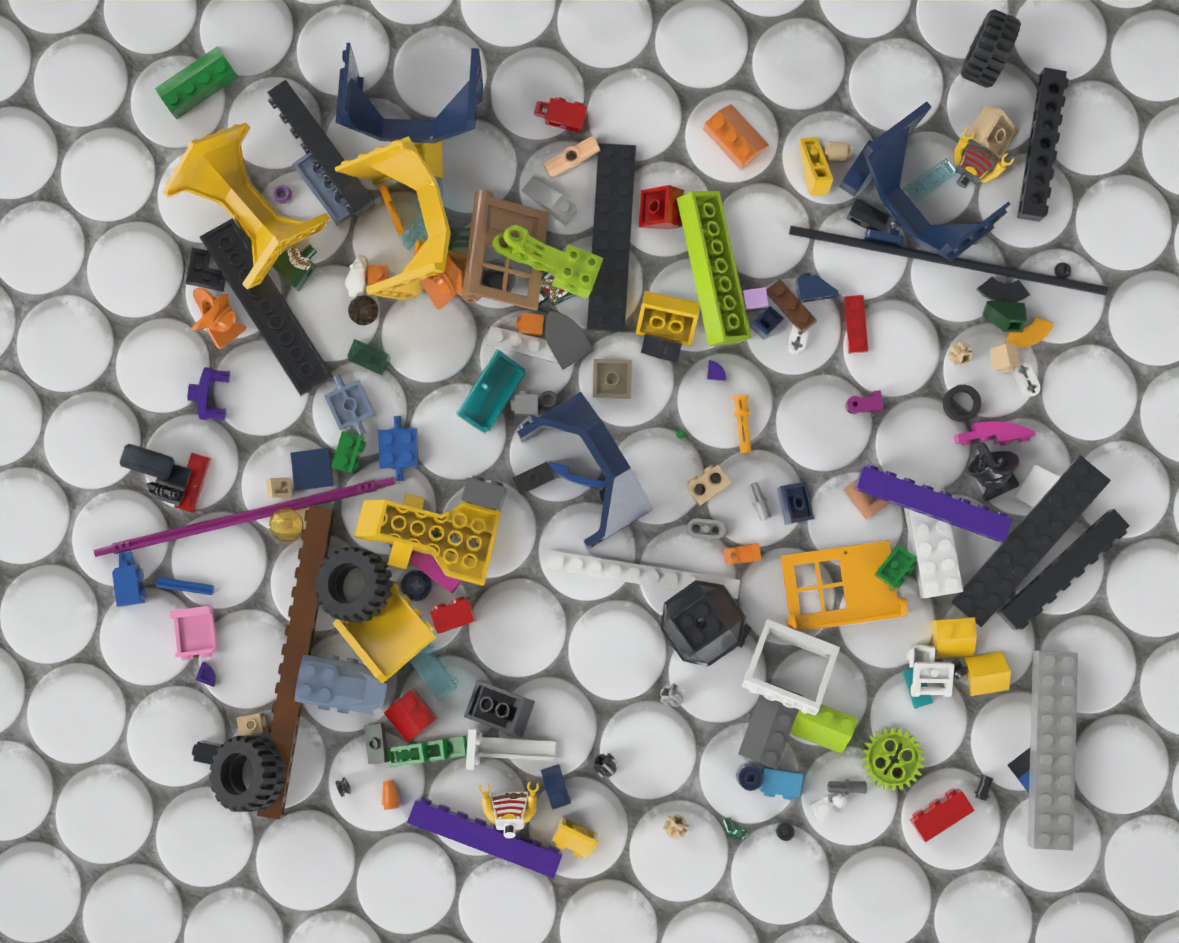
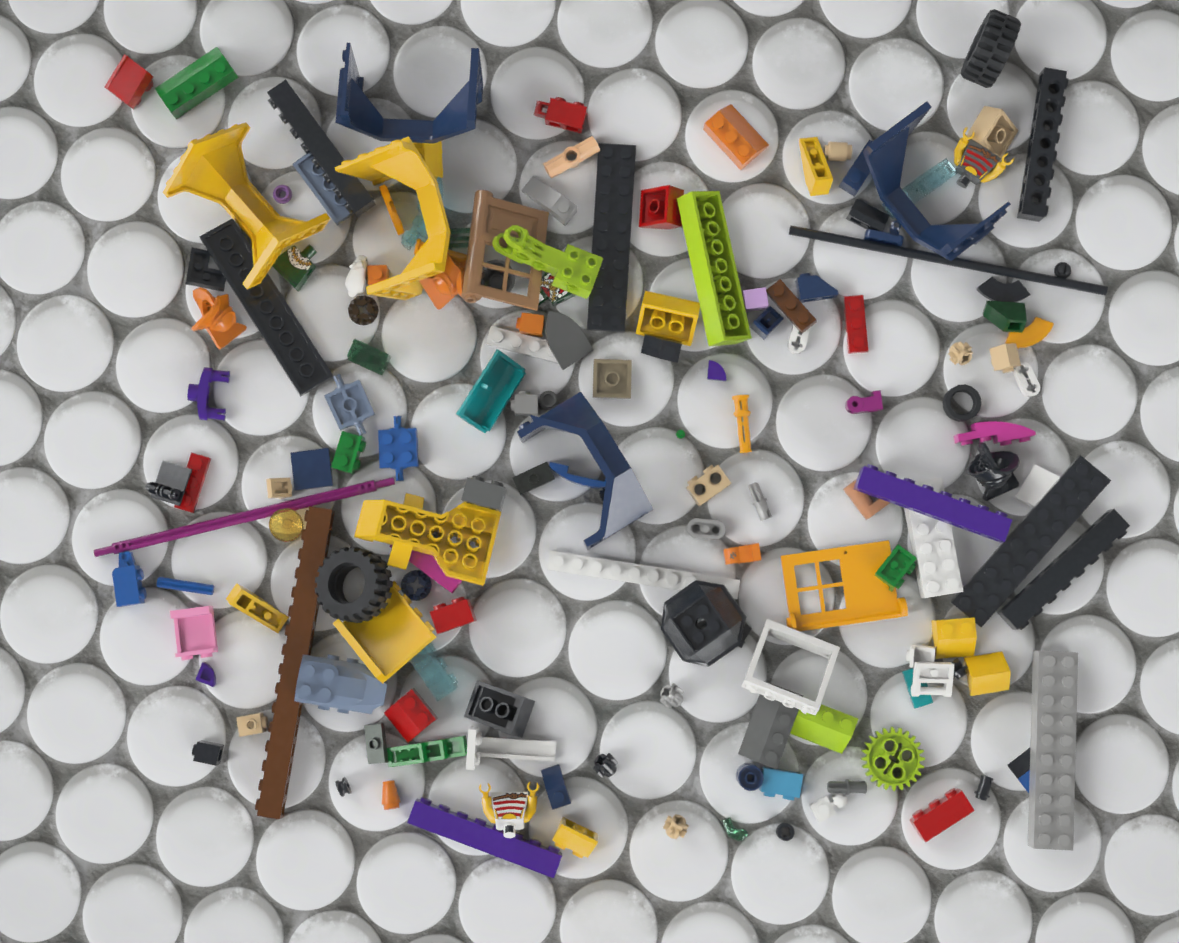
black wheel [119,443,174,480] -> none
black tyre [209,736,286,812] -> none
dark blue slope [777,482,814,525] -> none
none -> red slope [104,54,154,109]
none -> yellow slope [226,583,289,633]

